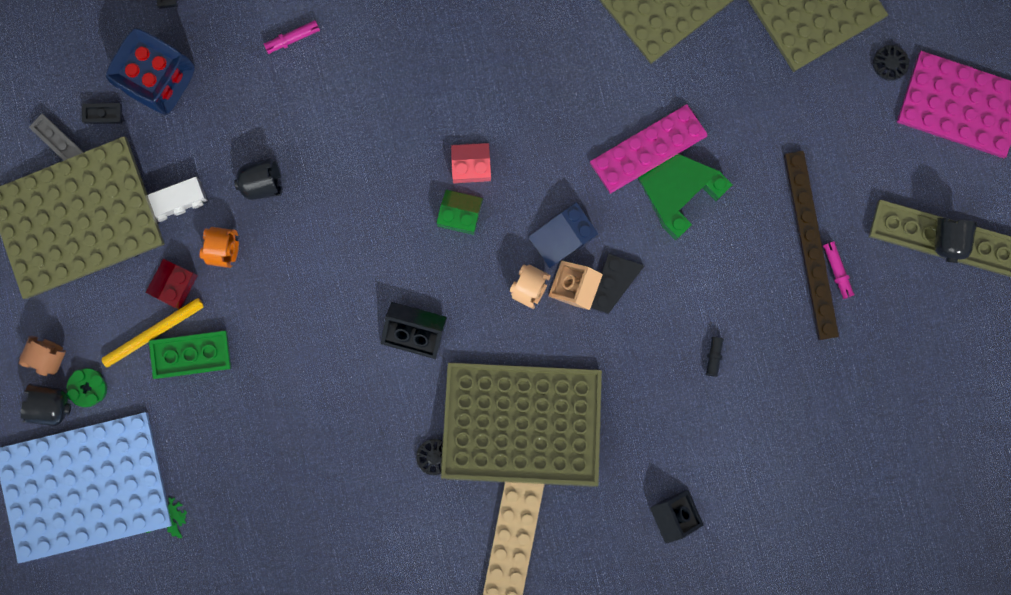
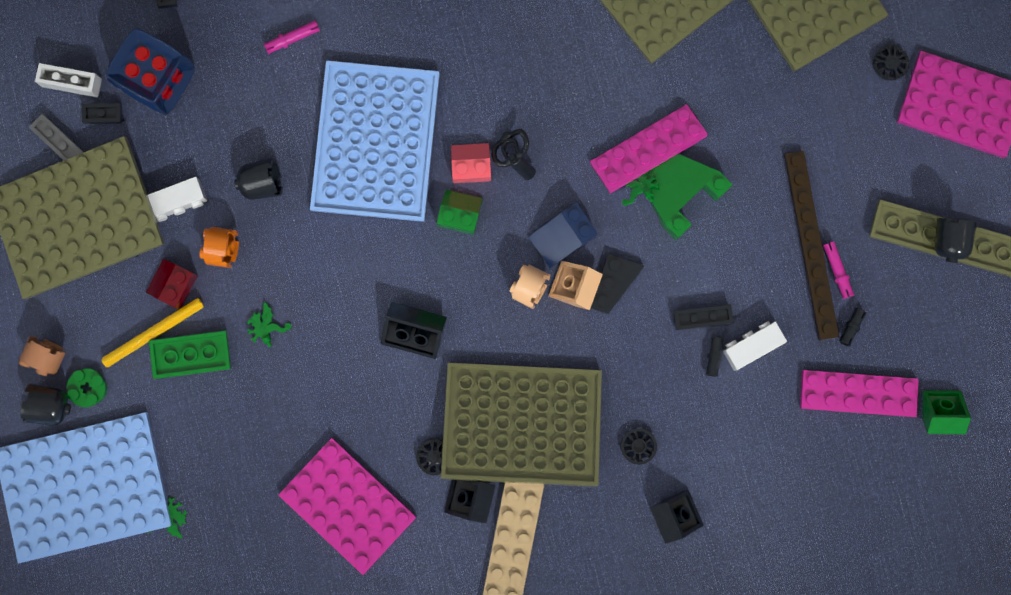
none -> white brick [35,63,102,97]
none -> green piece [247,302,292,348]
none -> dark pink plate [278,438,416,575]
none -> light blue plate [310,61,439,222]
none -> black slope [444,480,495,523]
none -> black piece [491,129,536,180]
none -> black wheel [621,428,657,465]
none -> green piece [622,172,659,206]
none -> black plate [673,304,734,331]
none -> white brick [723,321,787,371]
none -> dark pink plate [800,370,918,417]
none -> black pin [839,308,867,347]
none -> green slope [923,390,971,434]

